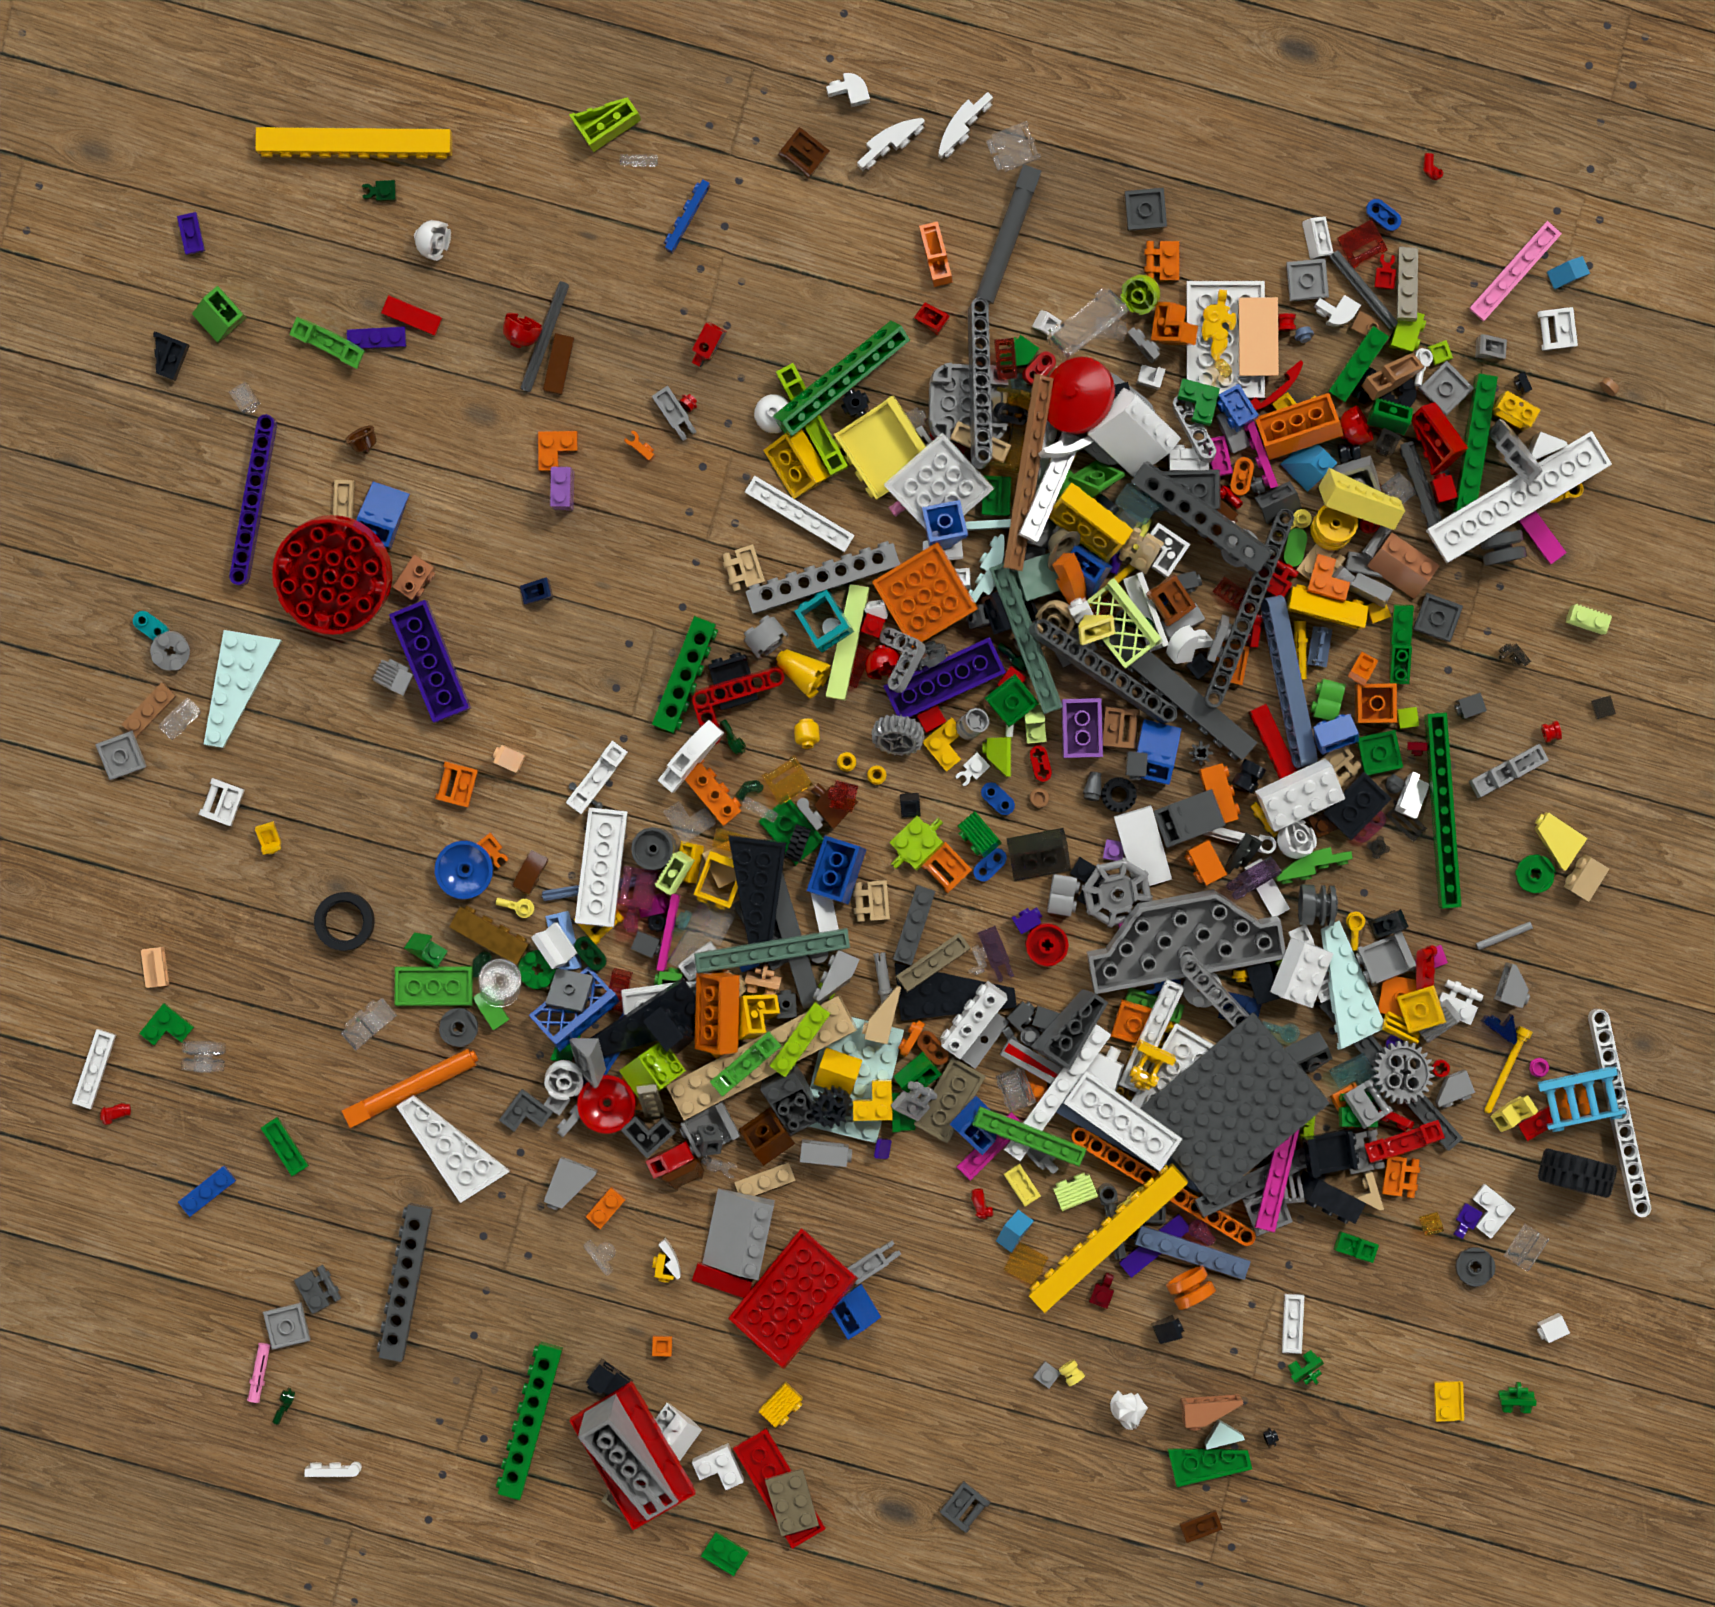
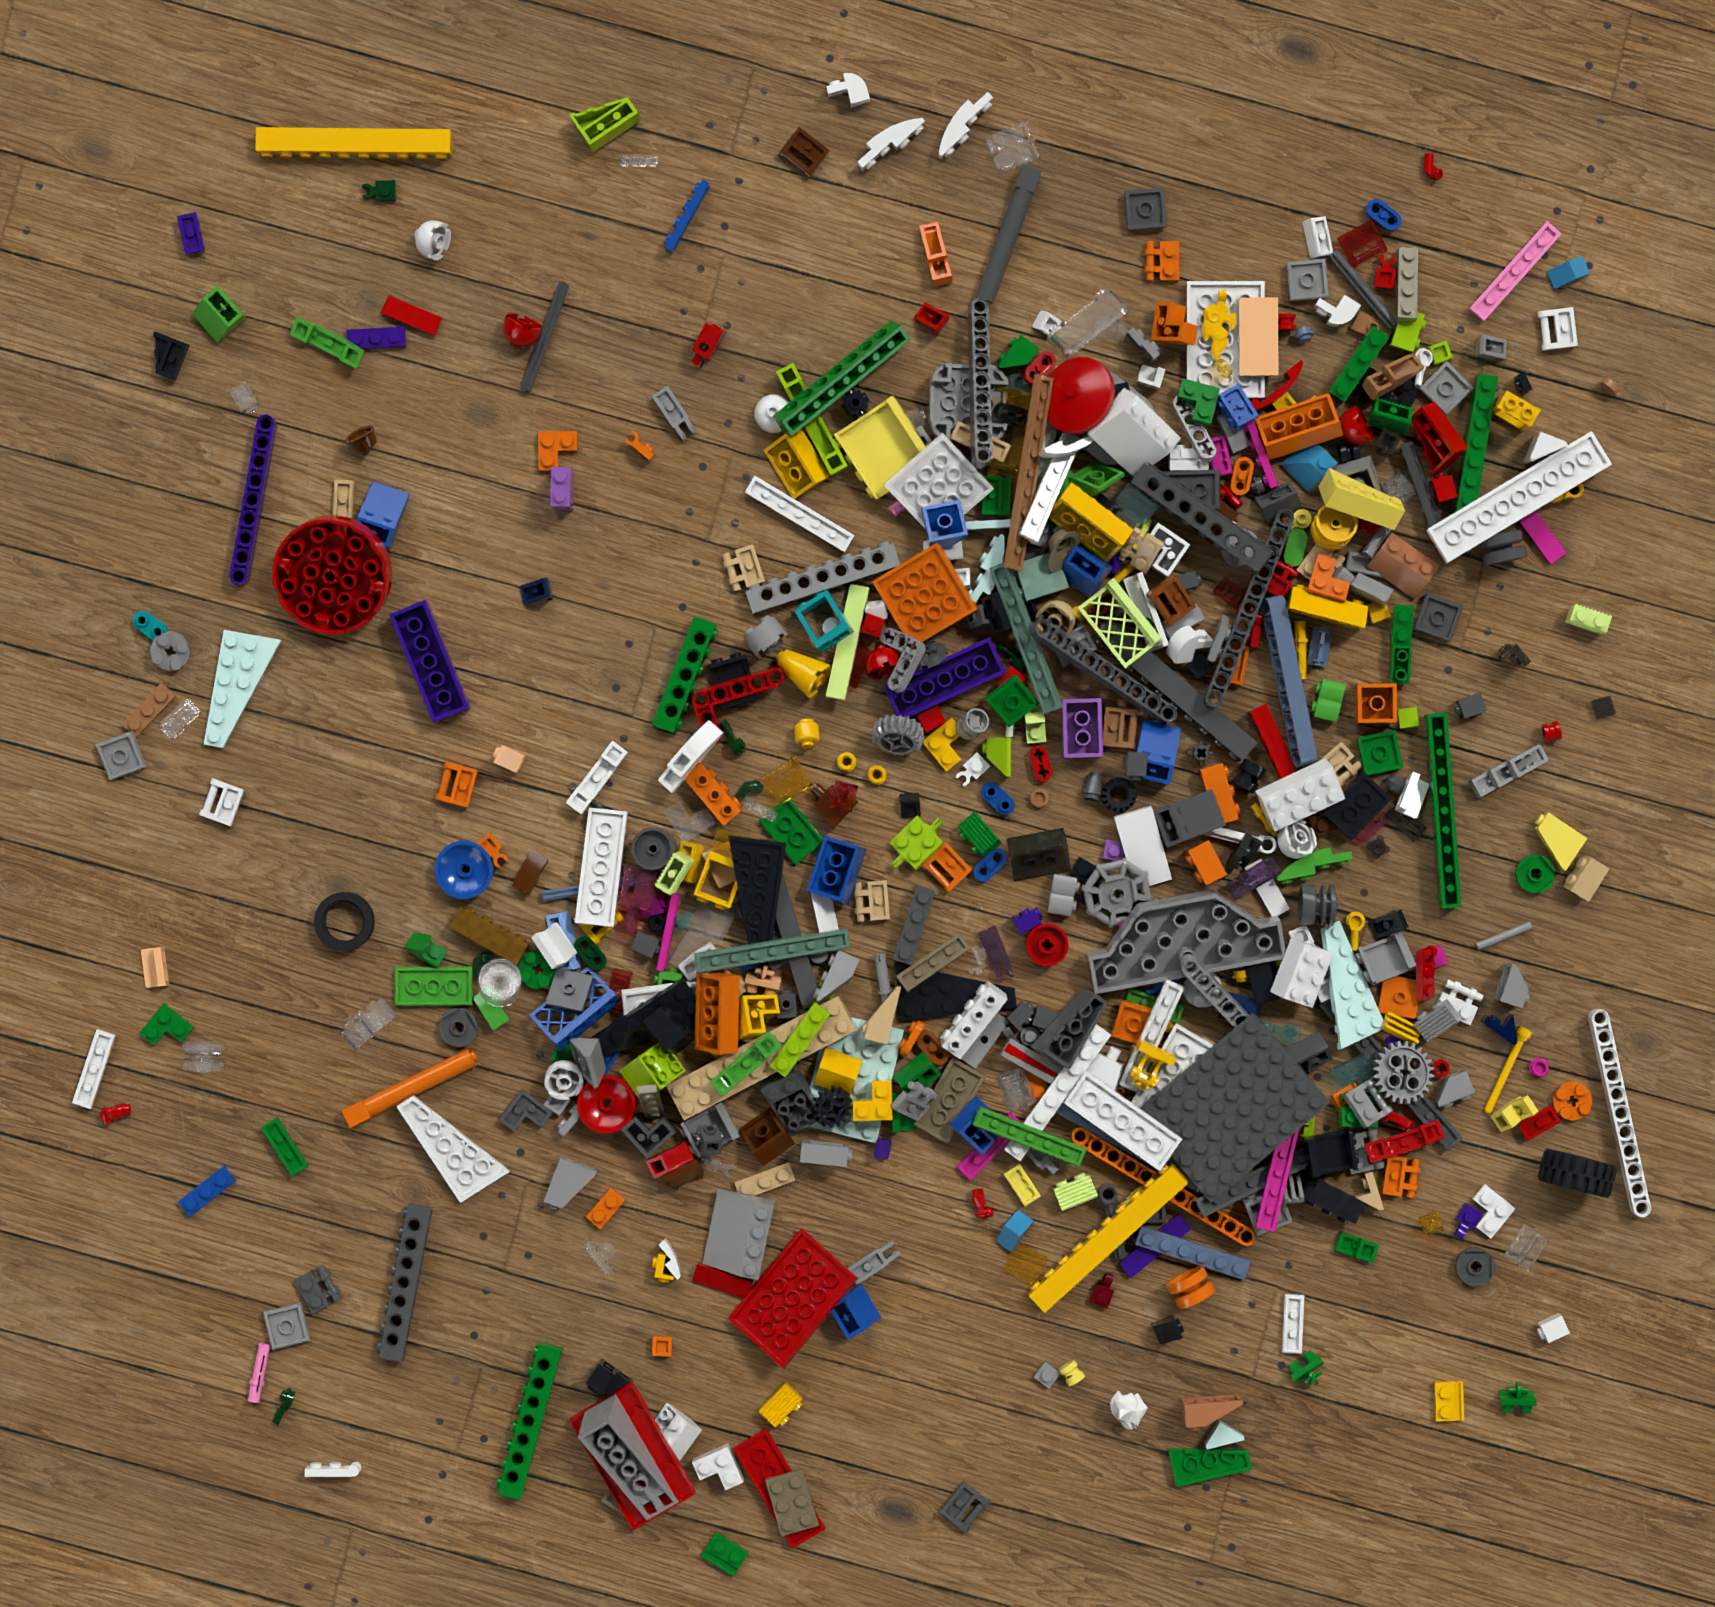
yellow bracket [255,821,281,855] -> none
light grey brick [372,659,414,696] -> none
nougat brick [393,555,436,601] -> none
light yellow plate [495,897,534,918] -> none
reddish brown tile [543,333,575,395] -> none
red plate [679,394,697,412] -> none
black tyre [785,824,811,863] -> none
light grey plate [797,798,824,830] -> none
clear red slope [994,338,1017,380] -> none
orange slope [1052,553,1087,605] -> none
white bracket [1068,597,1093,623] -> none
light yellow slope [1078,615,1115,645] -> none
lime cylinder [1120,274,1160,315] -> none
reddish brown plate [1179,1510,1223,1543] -> none
clear pink cone [1188,1219,1216,1246] -> none
black plate [1263,1428,1279,1447] -> none
slope [1313,714,1359,754] -> none
orange plate [1347,652,1378,686] -> none
yellow tile [1397,985,1446,1034] -> none
dark red plate [1407,742,1428,757] -> none
light grey slope [1489,419,1543,486] -> none
medium azure fence [1537,1066,1626,1132] -> none

